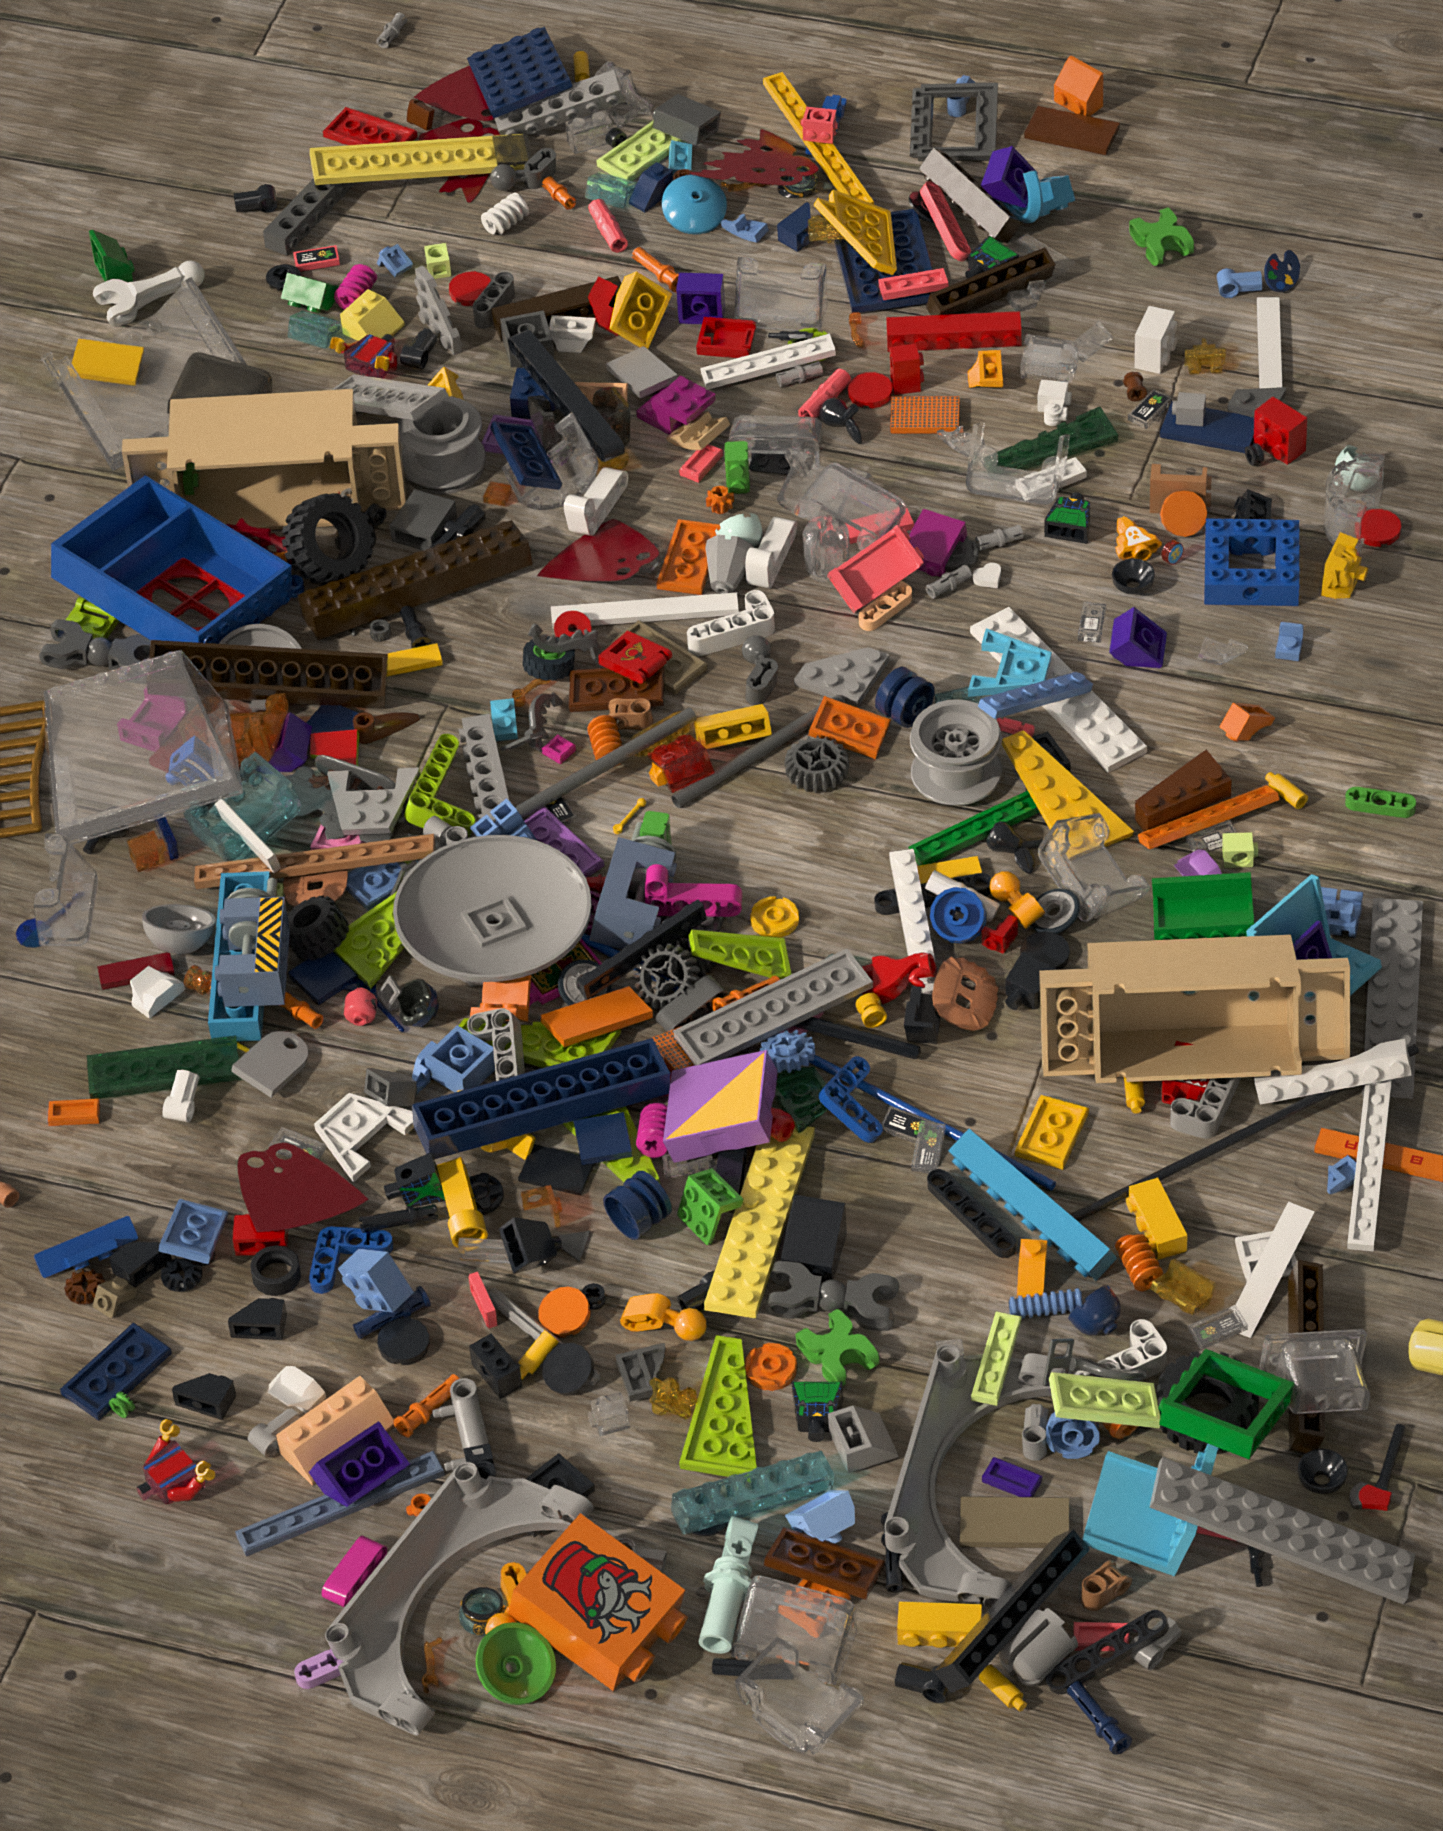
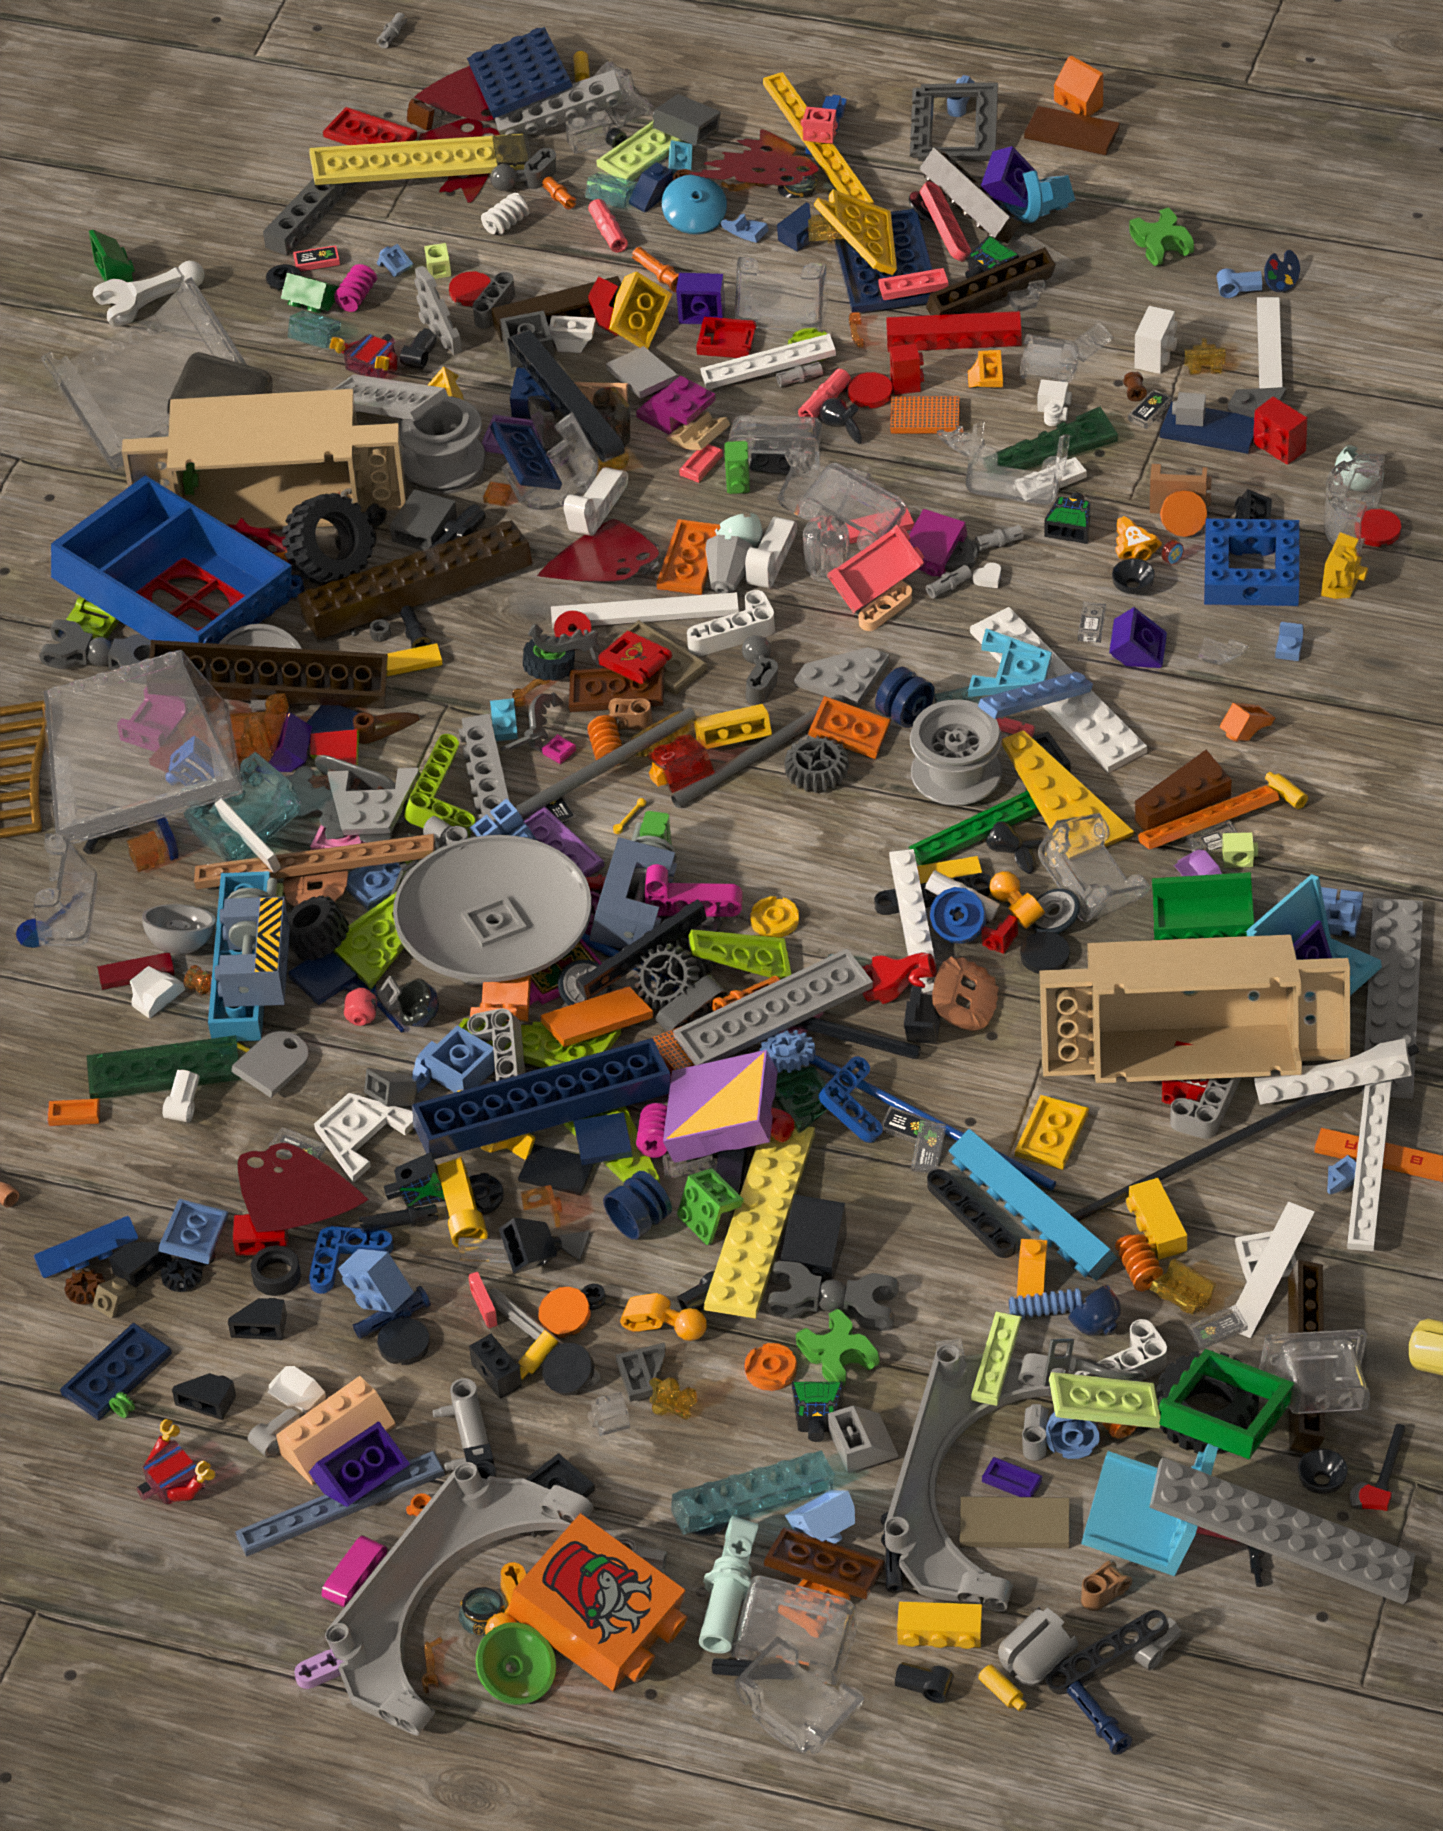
yellow tile [69,338,144,386] -> none
black piece [234,184,278,213] -> none
orange pin [279,992,324,1029] -> none
light yellow slope [340,289,405,343] -> none
orange pin [394,1374,460,1438] -> none
lime wing [679,1335,758,1482] -> none
orange gear [706,486,734,514] -> none
black hand [768,331,813,343] -> none
yellow wheel [855,993,887,1028] -> none
black brick [934,1529,1090,1693] -> none
black torso [1005,952,1058,1010] -> none
coral tile [1074,1622,1129,1651] -> none
yellow cylinder [1124,1077,1145,1114] -> none
black bush [1245,443,1264,466] -> none
bright green beam [1345,787,1416,818] -> none

